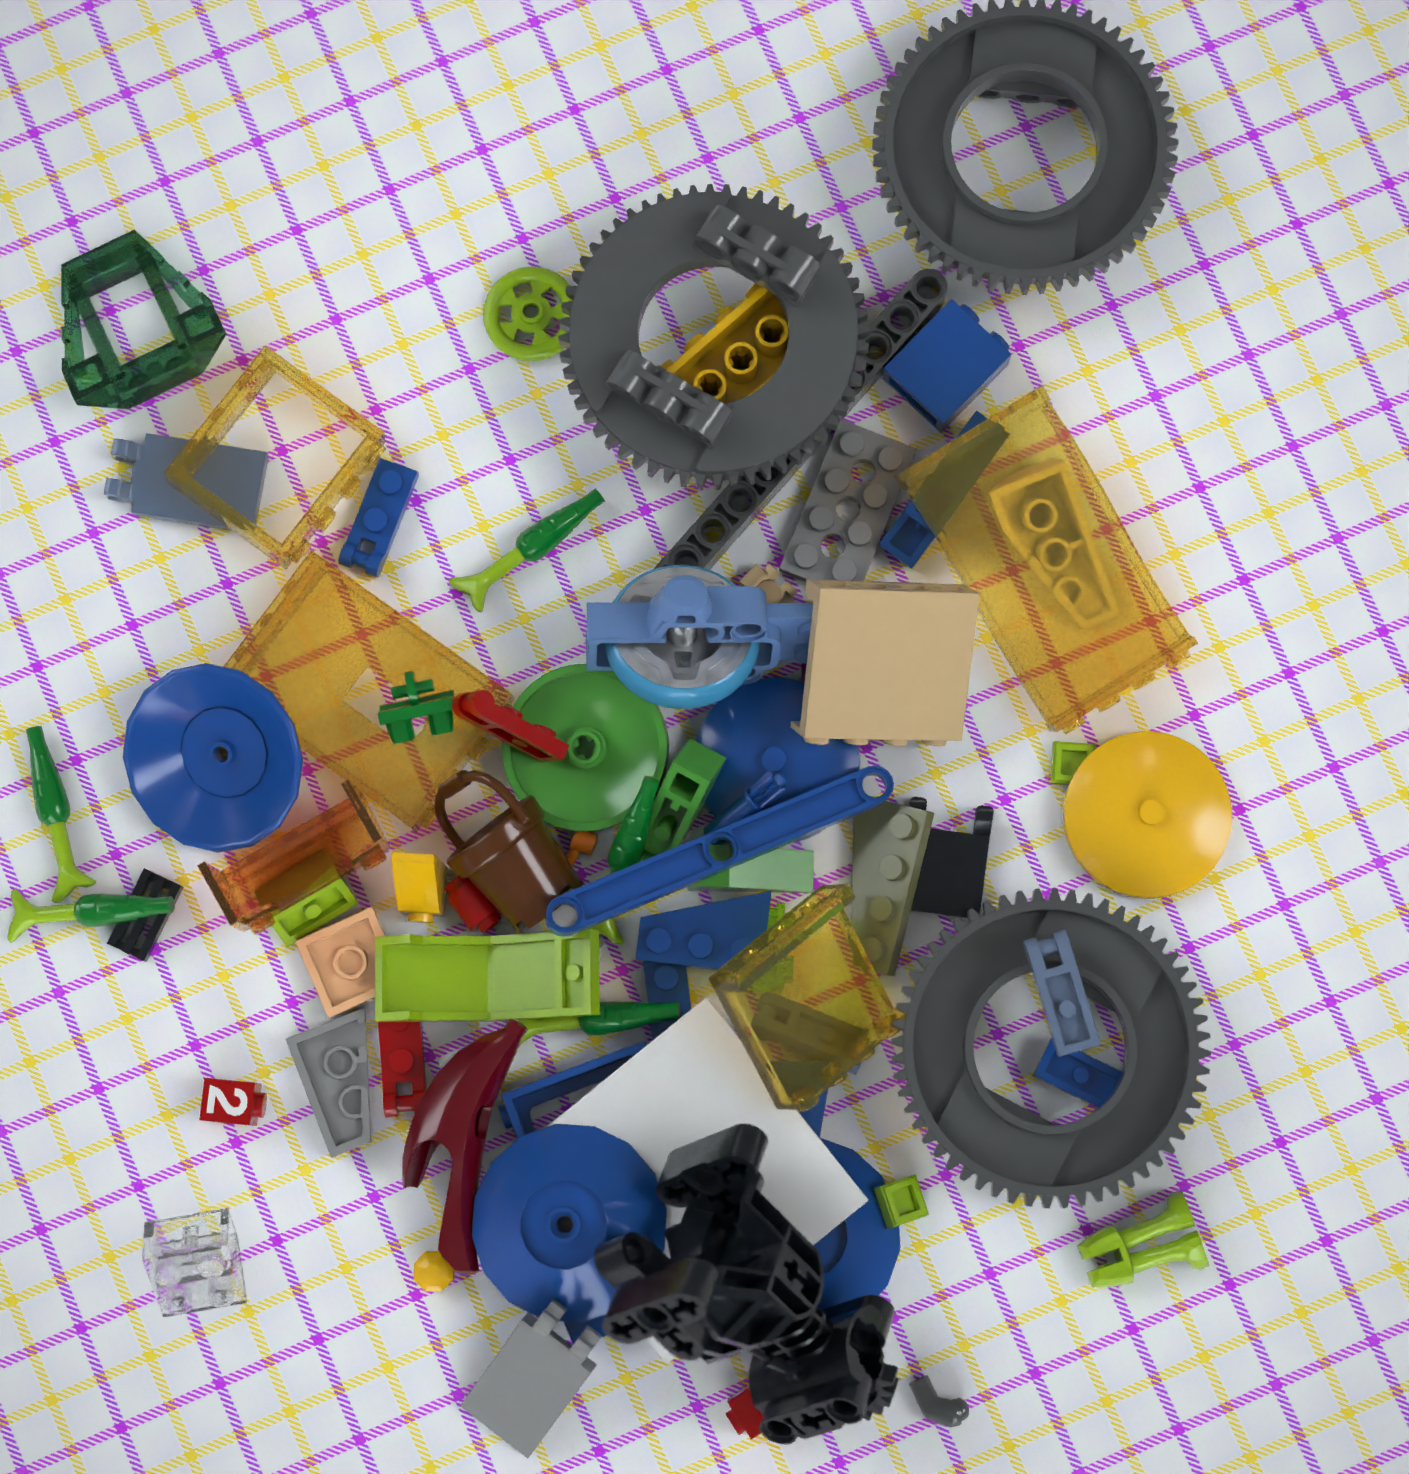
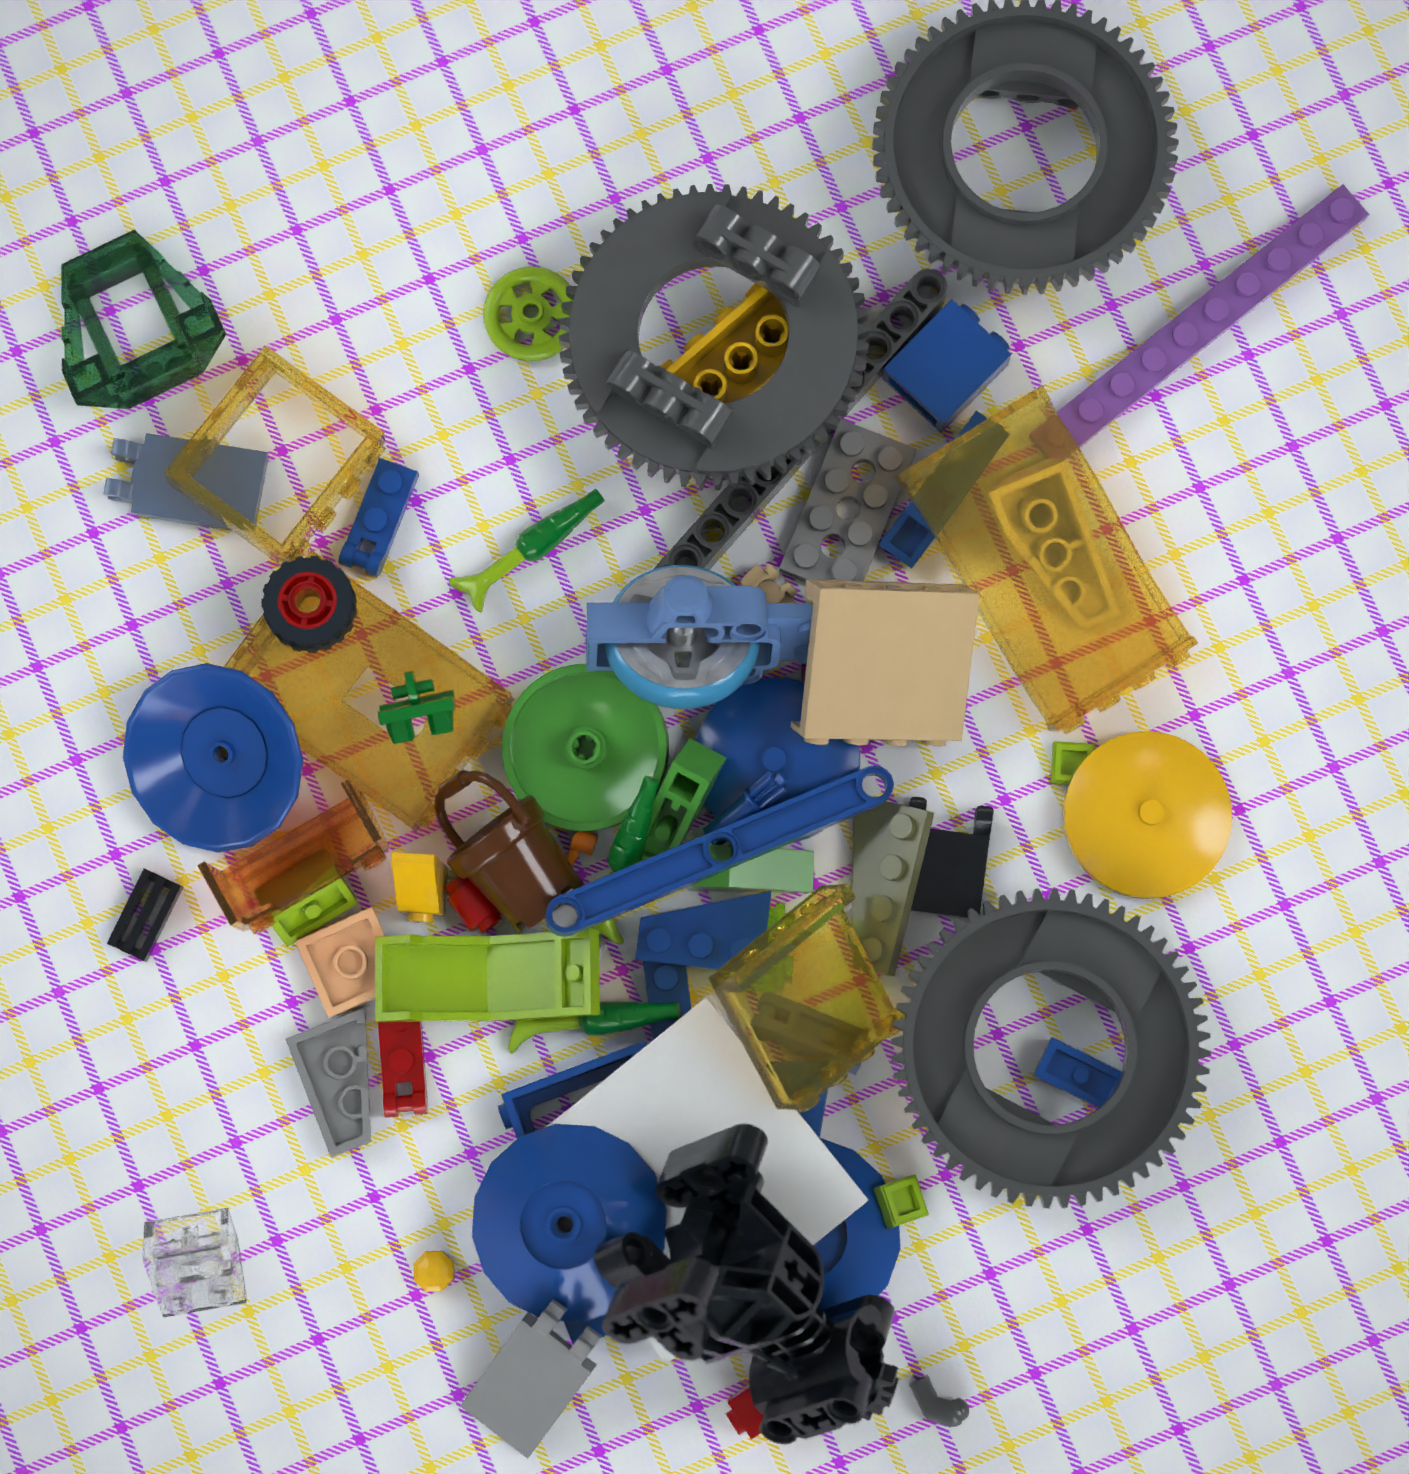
green piece [7,889,175,943] -> none
green piece [26,726,96,903] -> none
red brick [199,1078,267,1126] -> none
dark red piece [402,1018,528,1275] -> none
red plate [452,690,569,763] -> none
sand blue plate [1023,929,1101,1057] -> none
lime piece [1077,1190,1209,1287] -> none
none -> black wheel [261,556,357,653]
none -> medium lavender plate [1028,184,1369,461]

